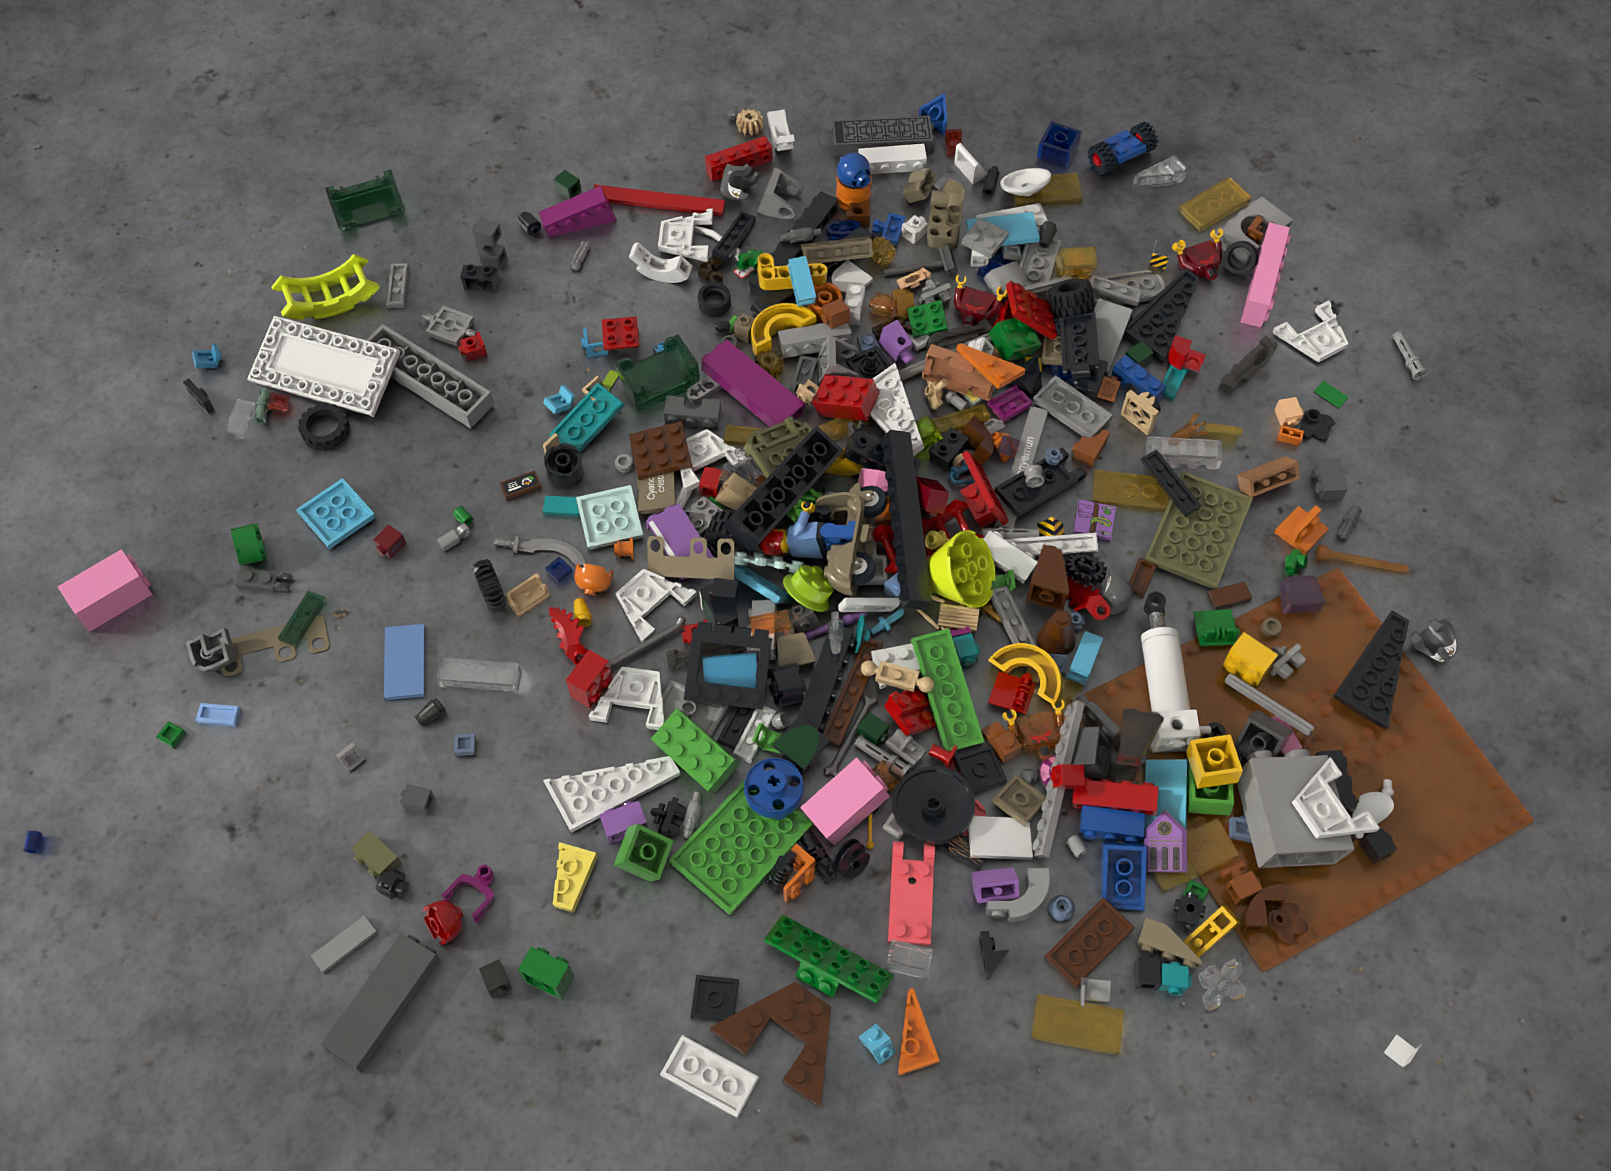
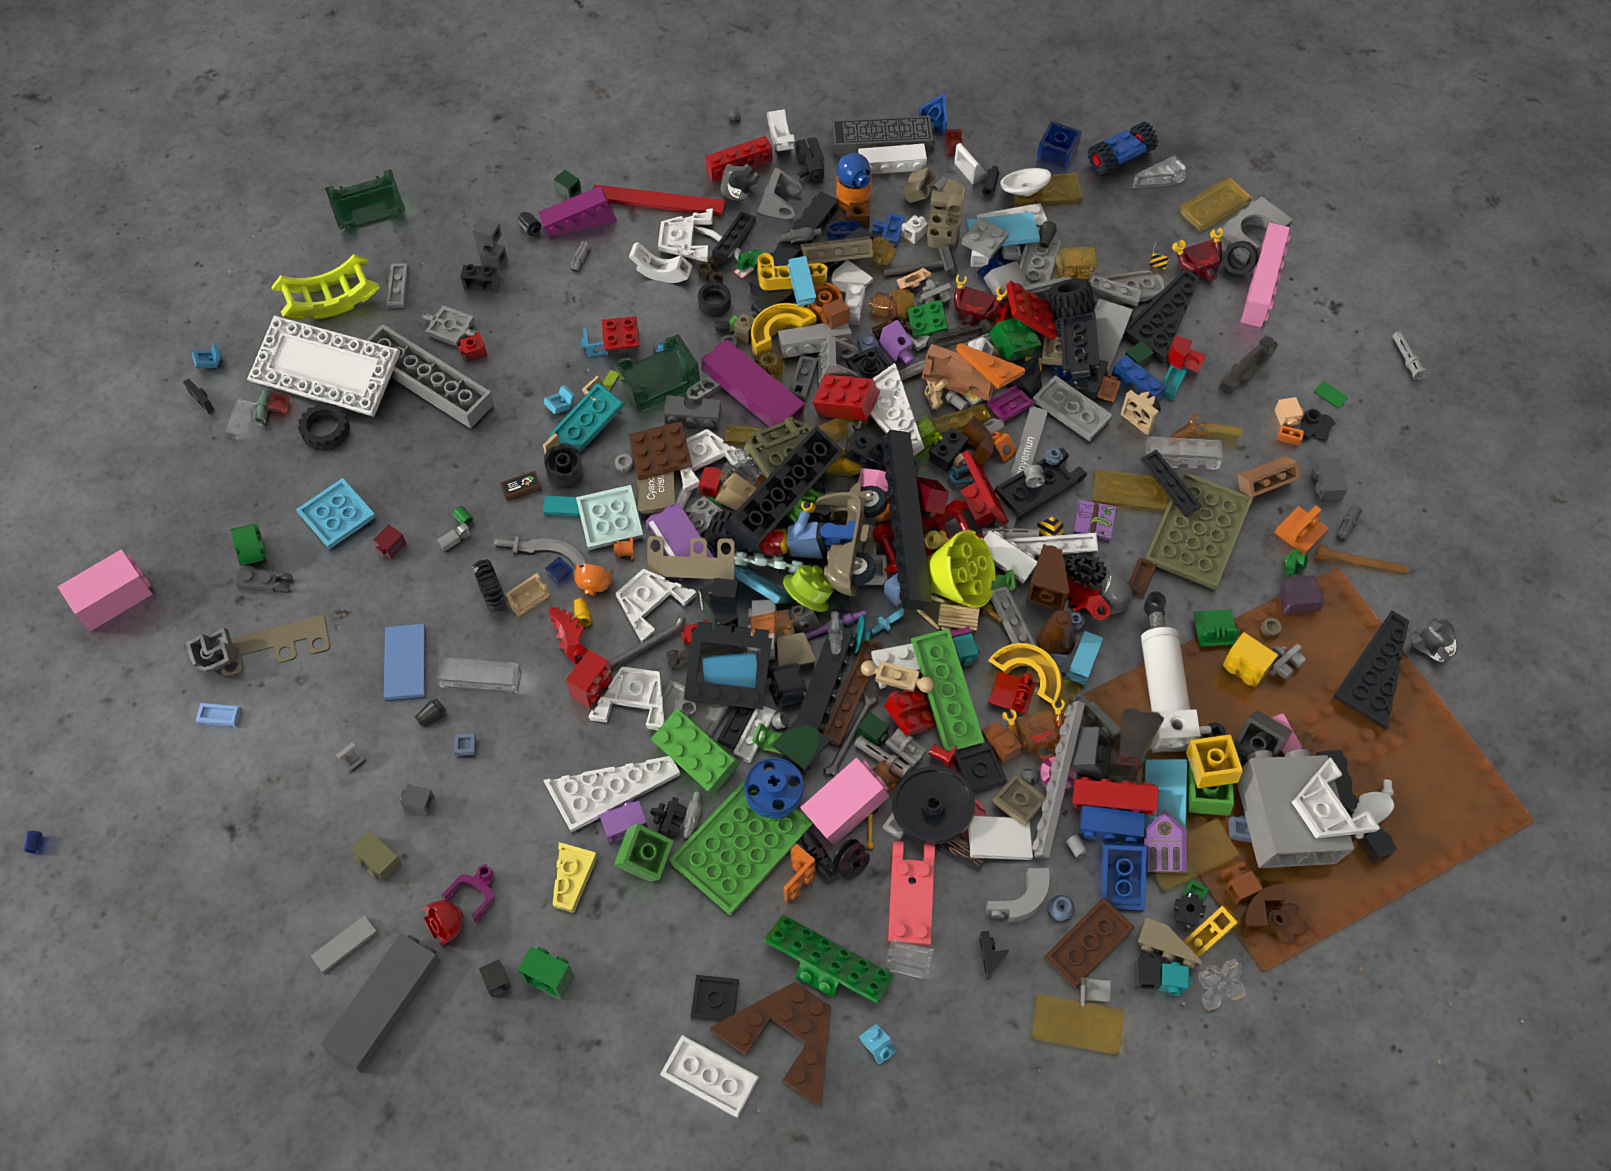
green tile [156,721,186,749] -> none
clear green tile [278,591,326,647] -> none
black piece [376,869,409,899] -> none
tan gear [736,108,764,136] -> none
black hinge [765,850,797,895] -> none
tan bracket [796,380,819,406] -> none
white tile [838,598,900,612] -> none
orange wing [898,988,940,1076] -> none
medium lavender brick [972,867,1020,903] -> none
tile [998,435,1020,458] -> none
red brick [1050,764,1085,789] -> none
dark orange arch [1071,429,1110,469] -> none
reddish brown tile [1208,581,1252,610] -> none
light grey axle [1225,673,1314,736] -> none
dark orange bracket [1245,215,1264,245] -> none
white wing [1273,301,1348,362] -> none
white sticker [1384,1034,1422,1067] -> none
none -> black piece [795,137,825,181]

